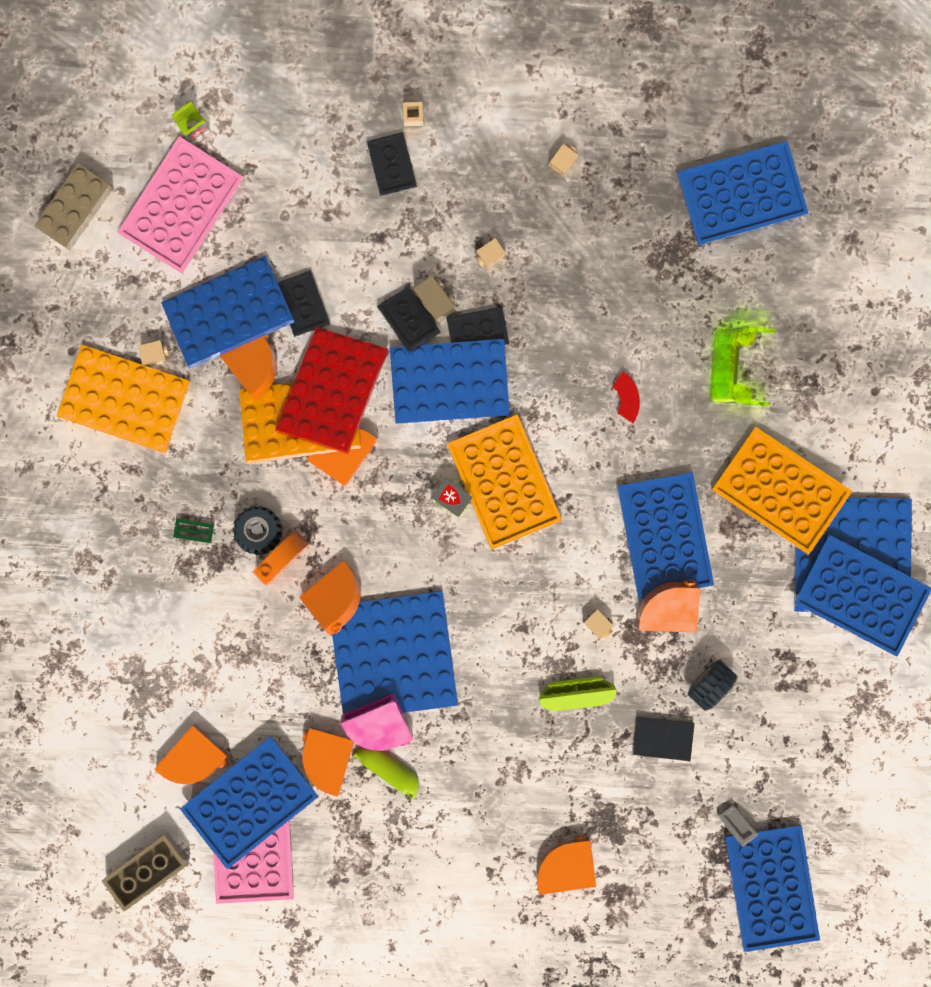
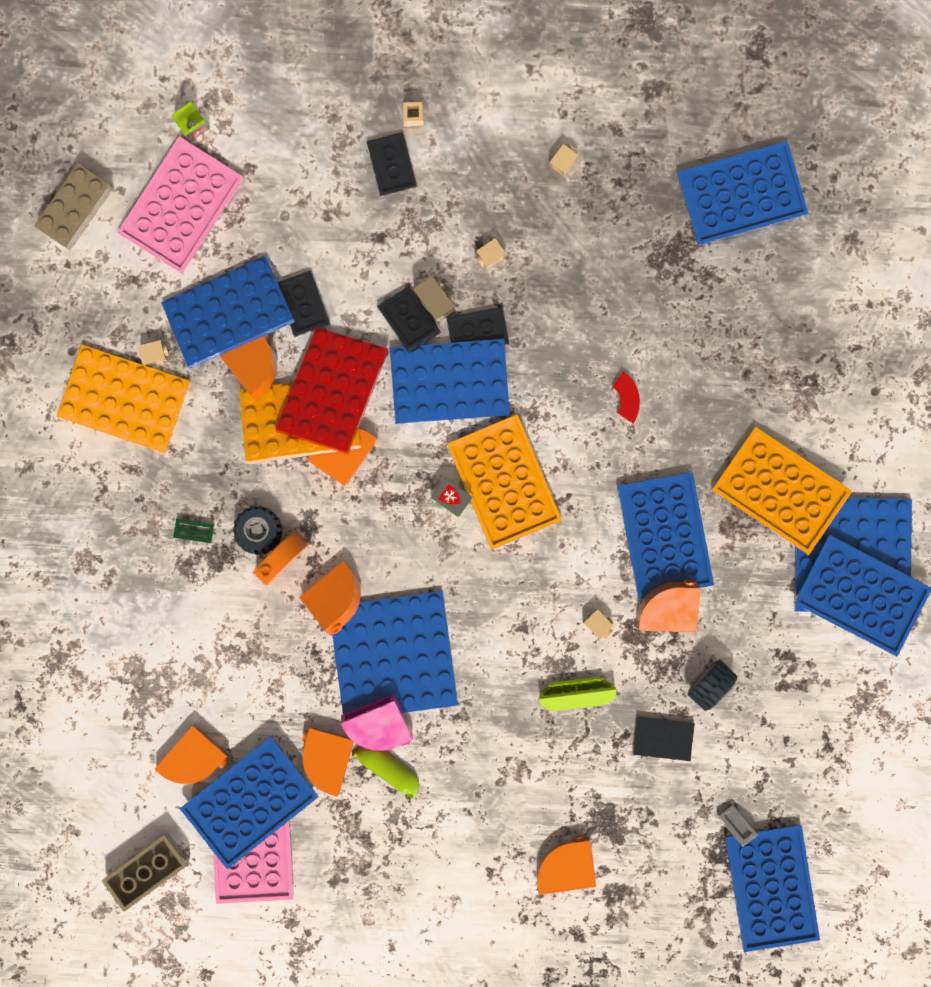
clear neon green windscreen [709,327,776,409] -> none

